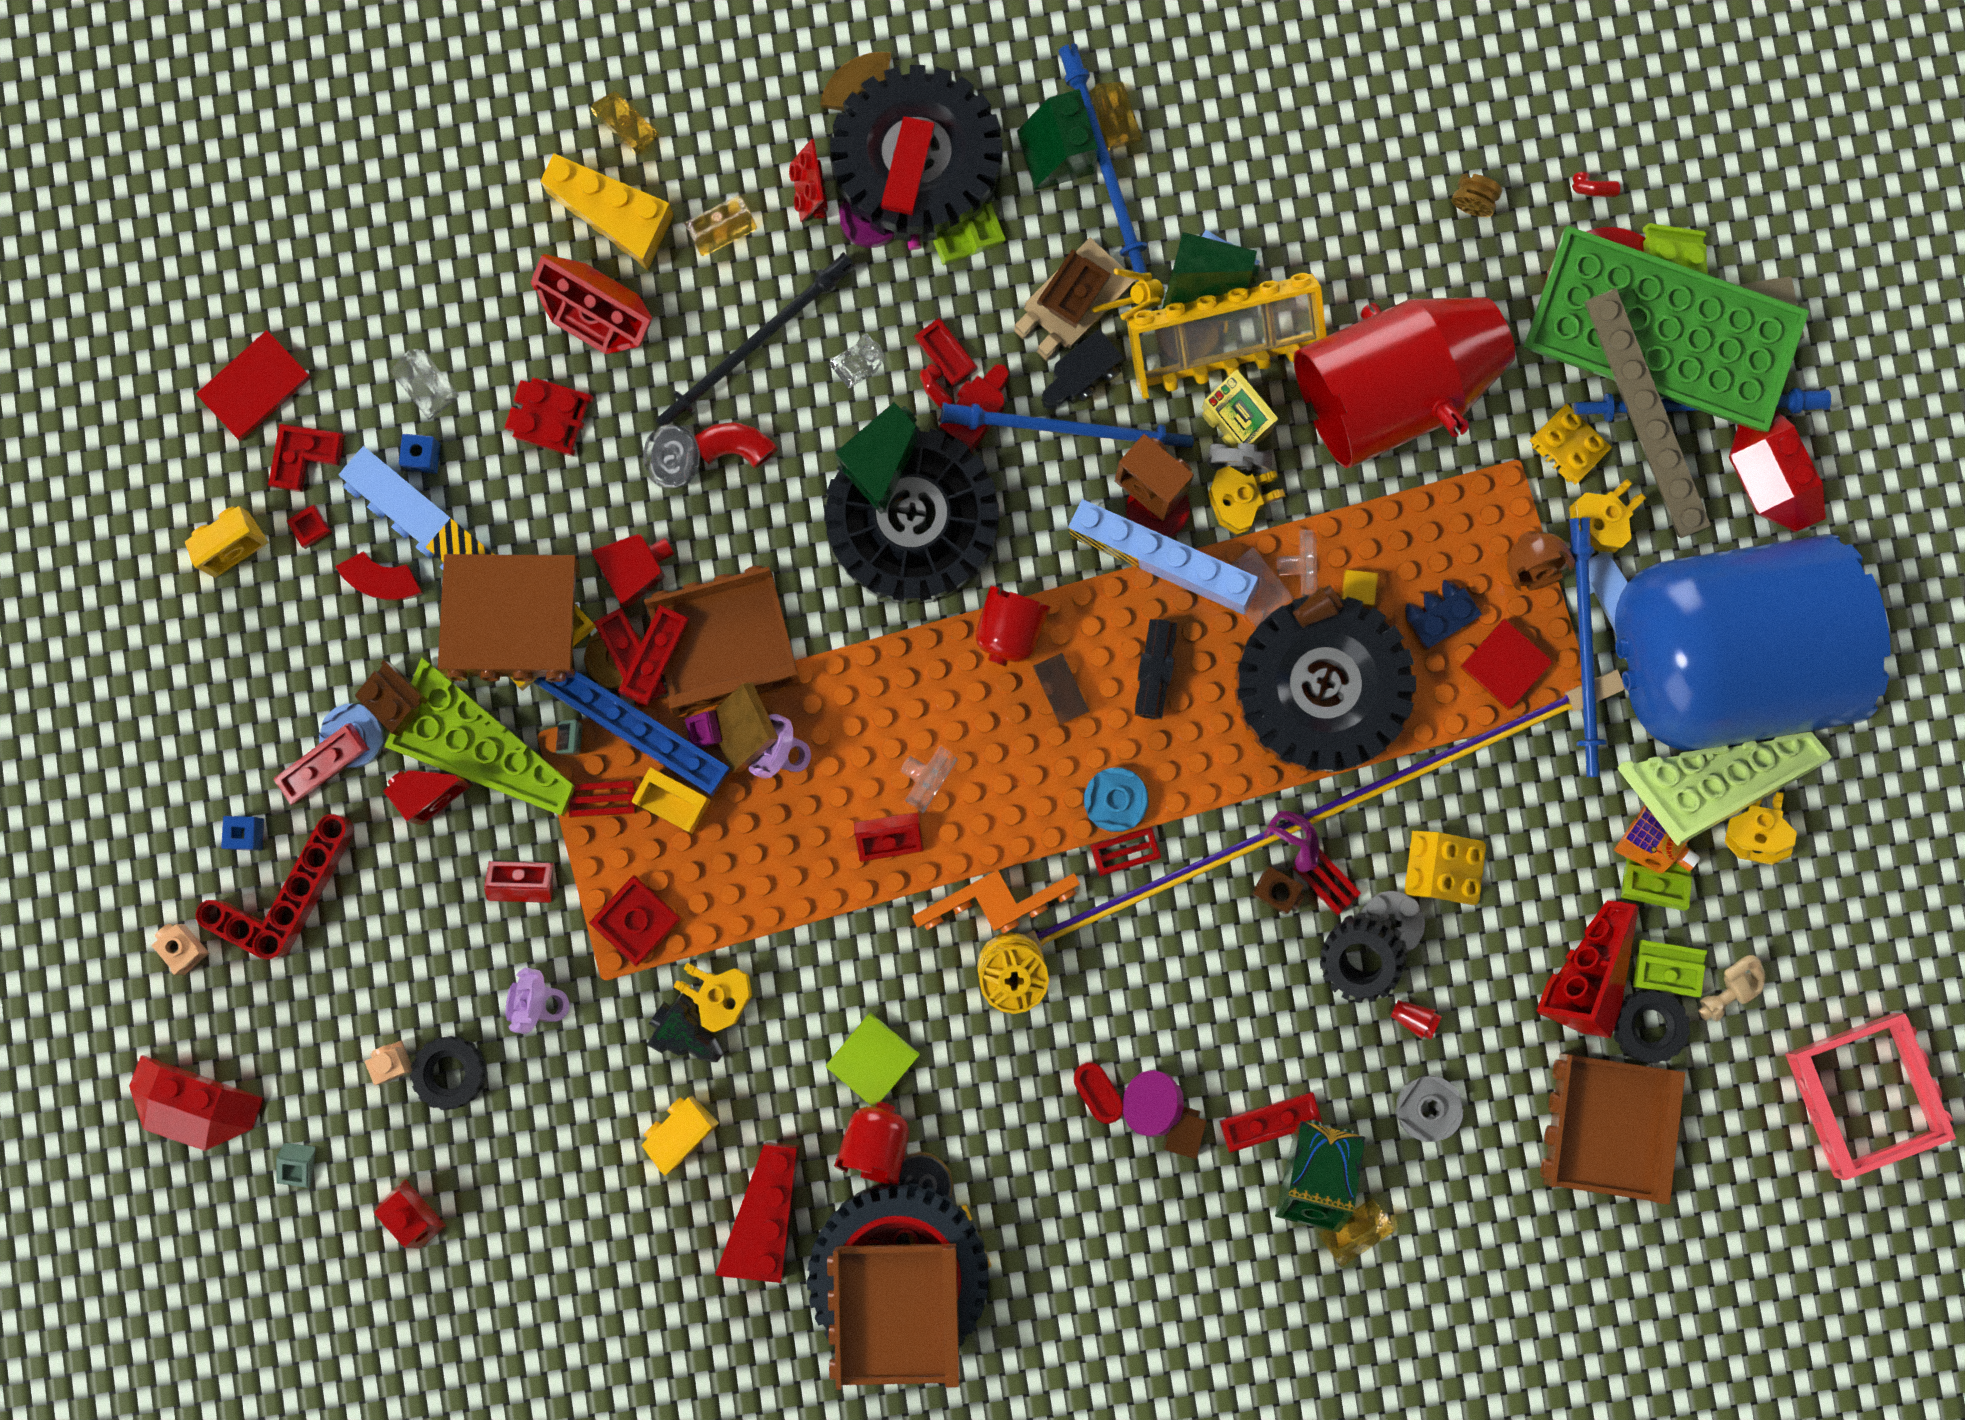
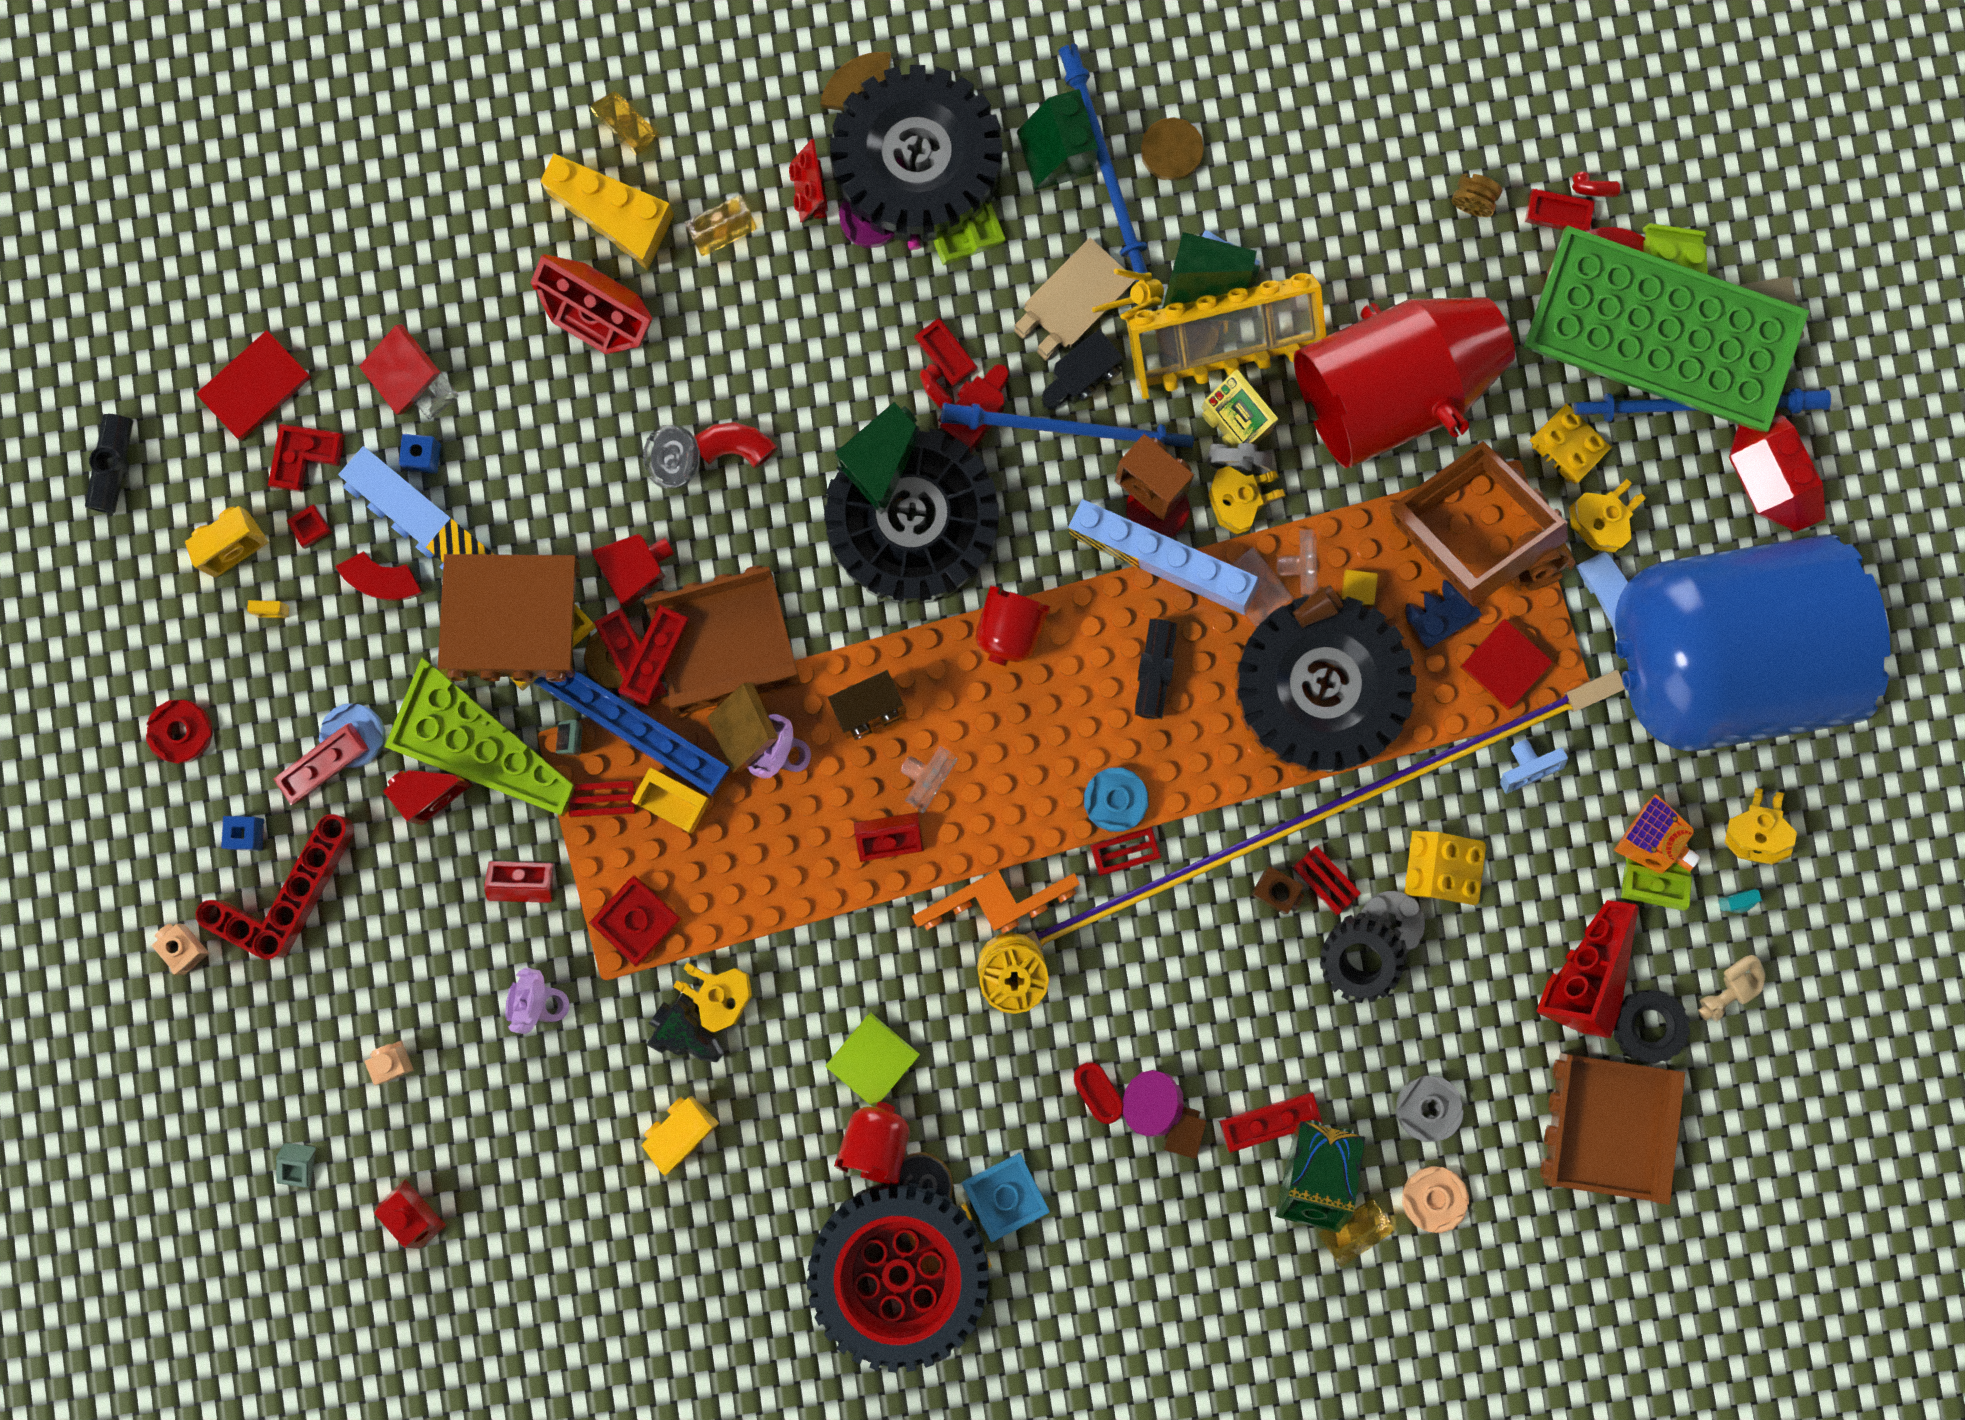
red wedge [129,1055,264,1151] -> none
reddish brown plate [355,660,428,736] -> none
black tyre [410,1036,488,1110] -> none
red plate [504,377,594,457] -> none
black bar [655,252,856,429] -> none
magenta tile [685,710,722,749] -> none
red wedge [715,1142,800,1283] -> none
dark orange panel [827,1243,960,1390] -> none
clear bracket [829,333,885,388] -> none
red tile [881,116,935,215] -> none
clear smoke tile [1033,653,1089,726] -> none
reddish brown plate [1037,249,1111,329] -> none
clear yellow slope [1089,82,1143,150] -> none
magenta piece [1264,810,1319,872] -> none
red cone [1390,999,1442,1040] -> none
blue bar [1569,517,1607,777] -> none
dark tan plate [1583,288,1711,538] -> none
yellowish green wing [1617,731,1832,846] -> none
lime plate [1633,940,1707,998] -> none
coral window [1785,1013,1956,1180] -> none
none -> black piece [85,413,134,513]
none -> red tile [146,700,213,764]
none -> yellow tile [247,600,289,618]
none -> red tile [359,324,441,415]
none -> dark brown brick [828,669,906,741]
none -> dark azure tile [961,1152,1050,1243]
none -> pearl gold tile [1141,117,1204,181]
none -> dark orange window [1390,441,1568,607]
none -> light nougat tile [1402,1166,1469,1233]
none -> light blue tile [1500,740,1568,794]
none -> red tile [1525,189,1595,232]
none -> teal tile [1718,889,1762,913]

